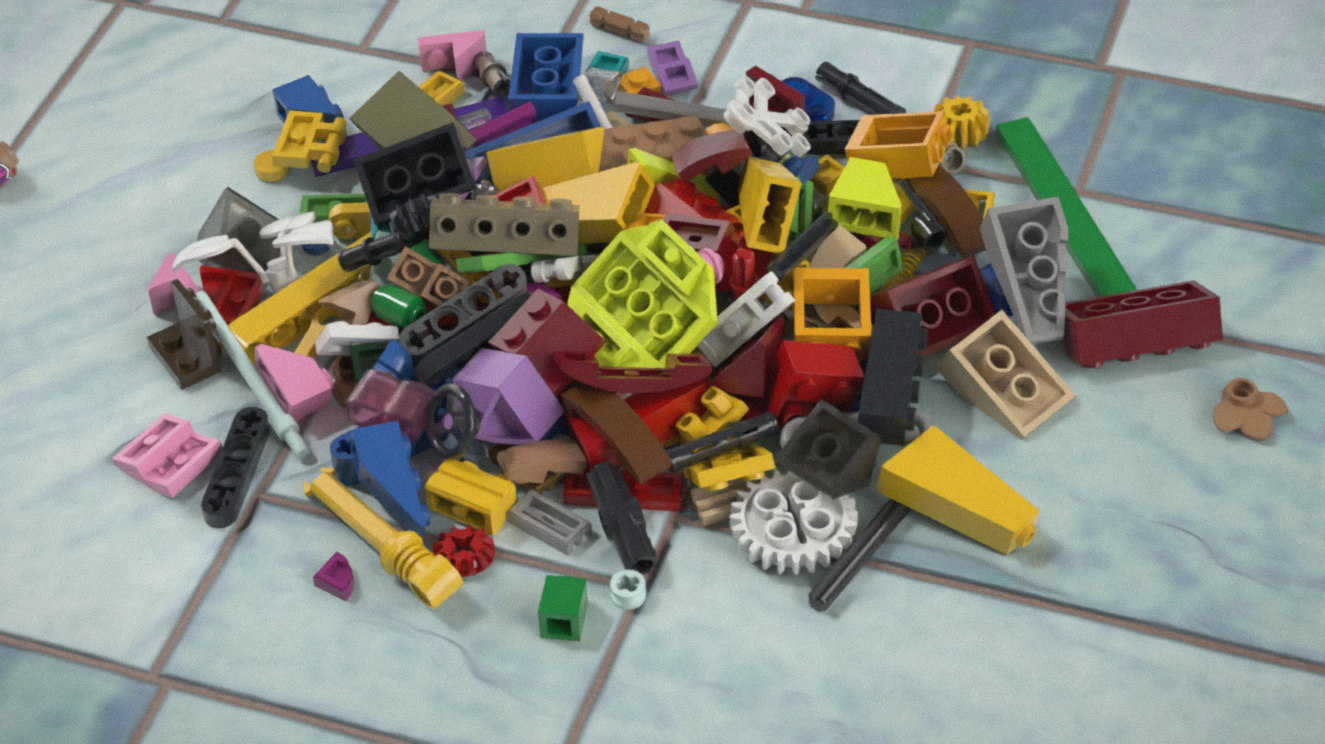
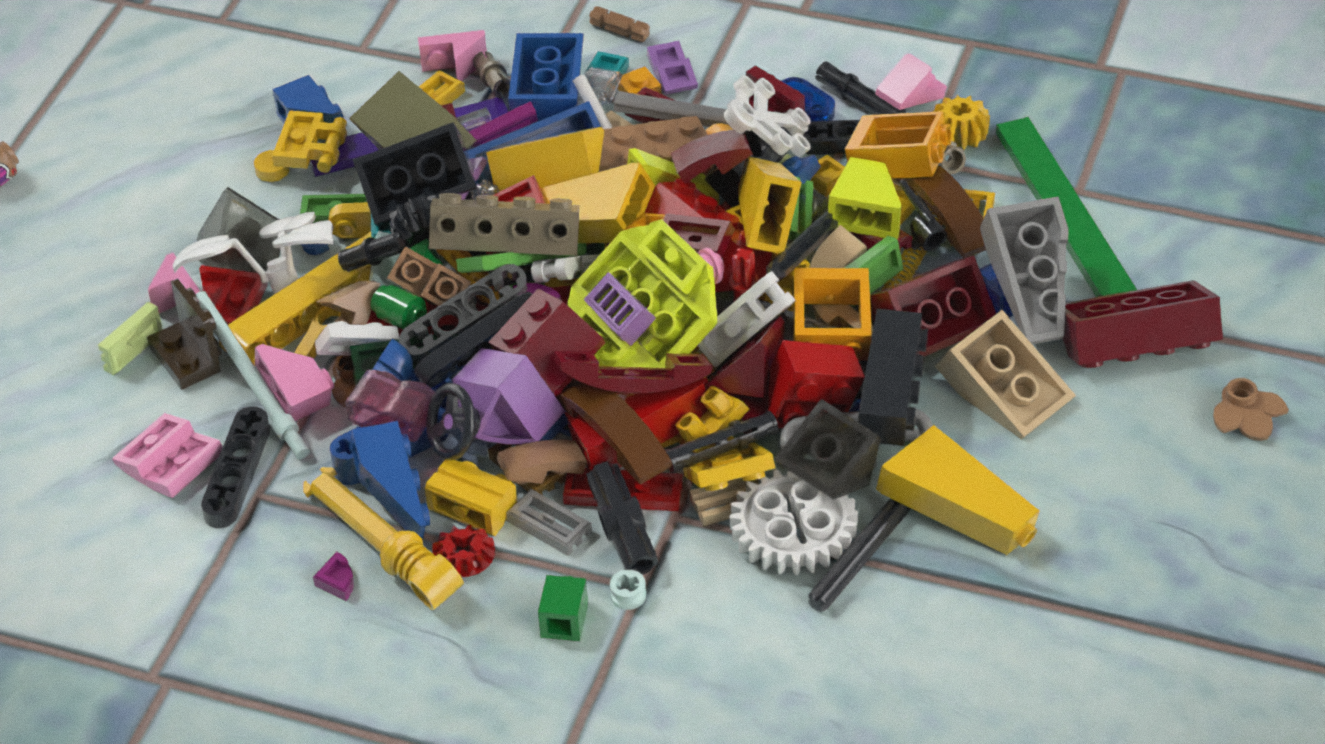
none -> yellowish green tile [98,302,163,376]
none -> medium lavender slope [584,272,656,346]
none -> bright pink slope [875,54,947,110]

